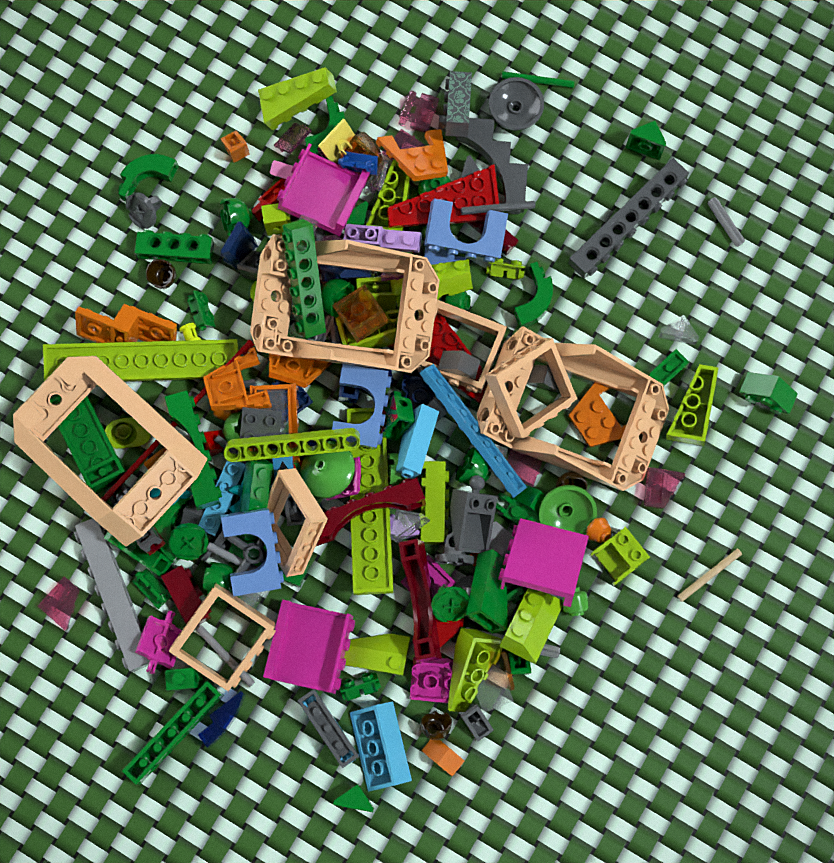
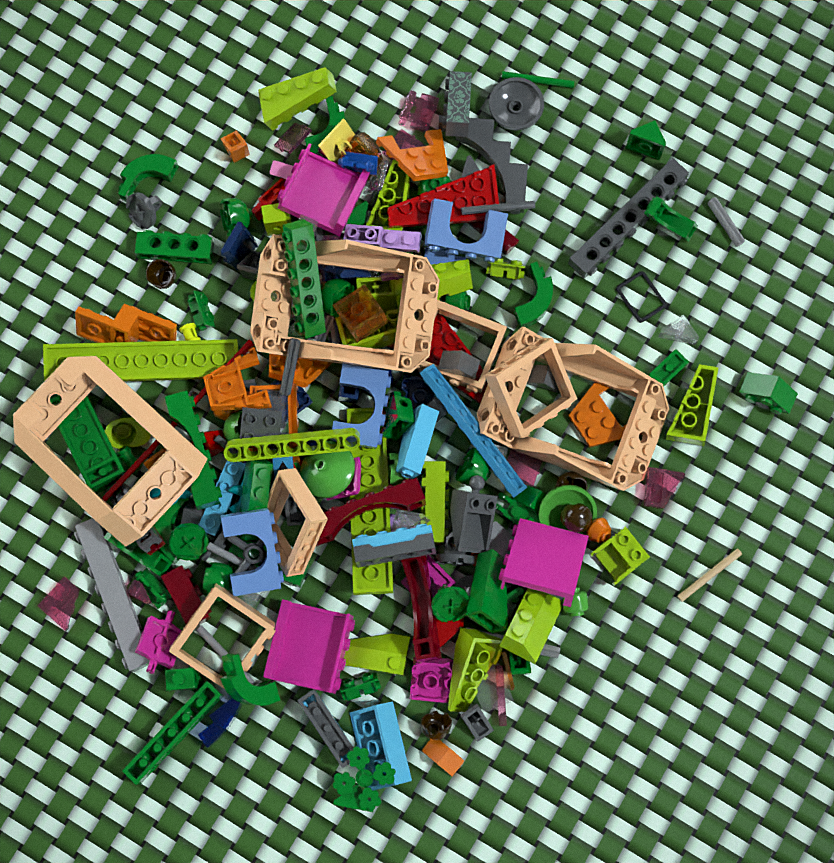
none -> green pin [117,445,137,468]
none -> clear pink slope [127,580,151,604]
none -> green arch [220,654,280,706]
none -> dark grey axle [280,338,301,396]
none -> green plant [333,746,396,811]
none -> dark grey piece [352,524,436,568]
none -> clear pink bar [495,666,507,726]
none -> dark brown hair [560,503,593,533]
none -> black piece [616,271,667,323]
none -> green arch [644,196,698,242]

